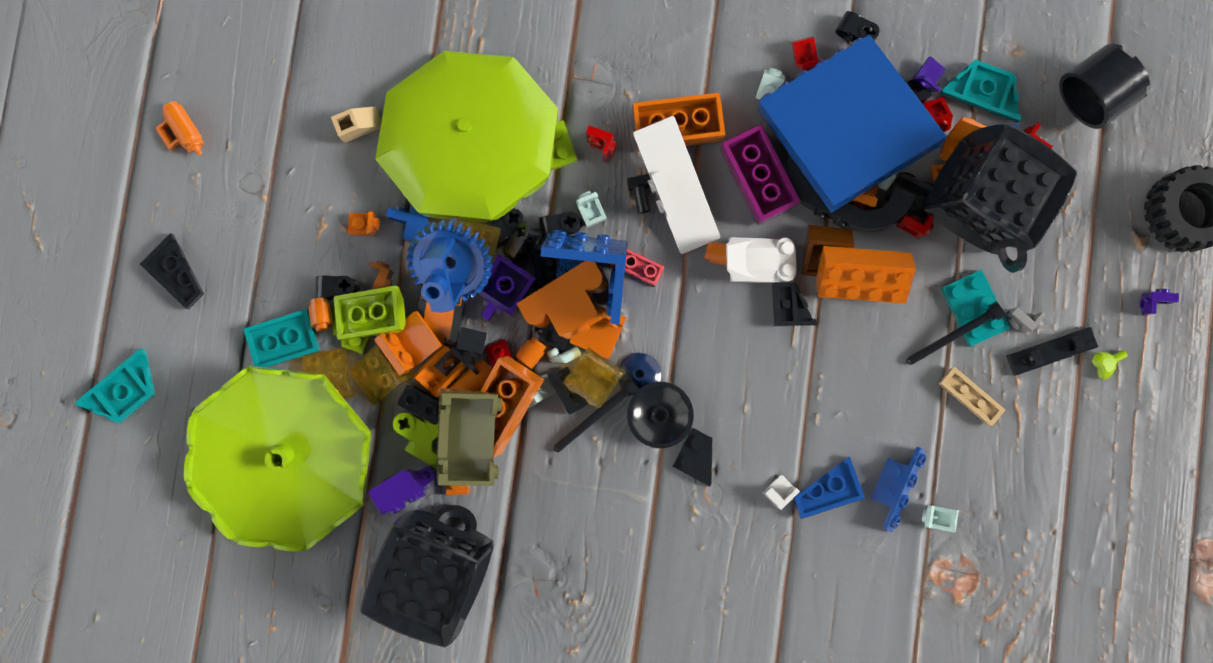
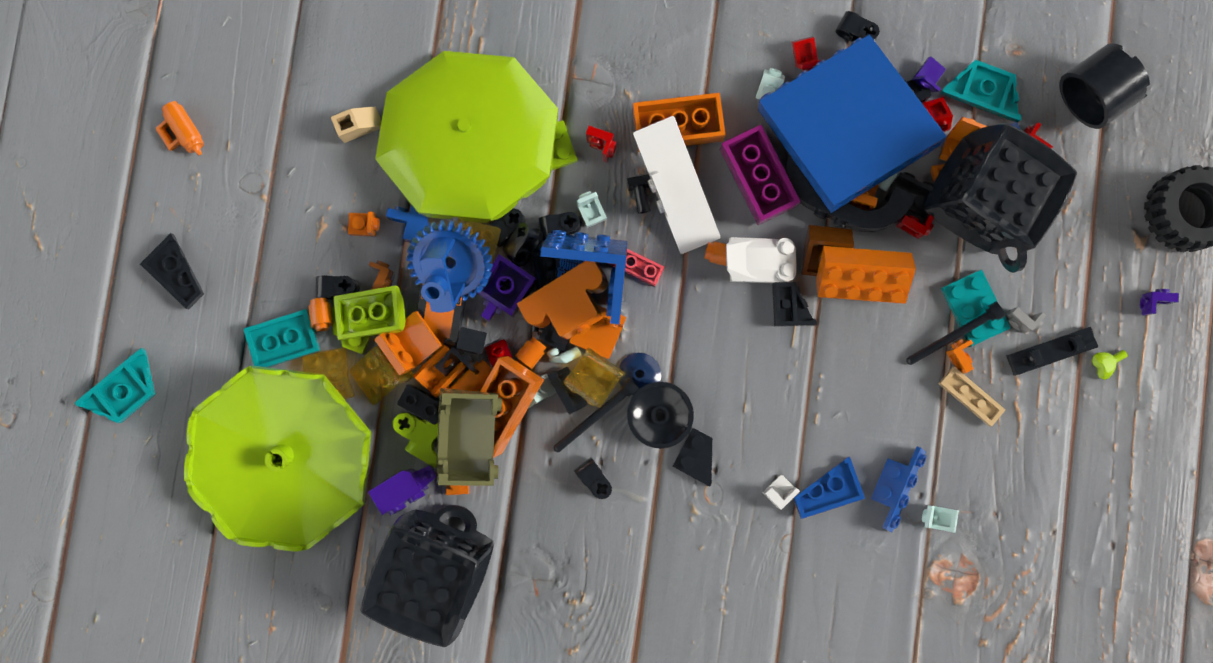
none -> black piece [574,457,612,499]
none -> orange bracket [946,339,974,374]

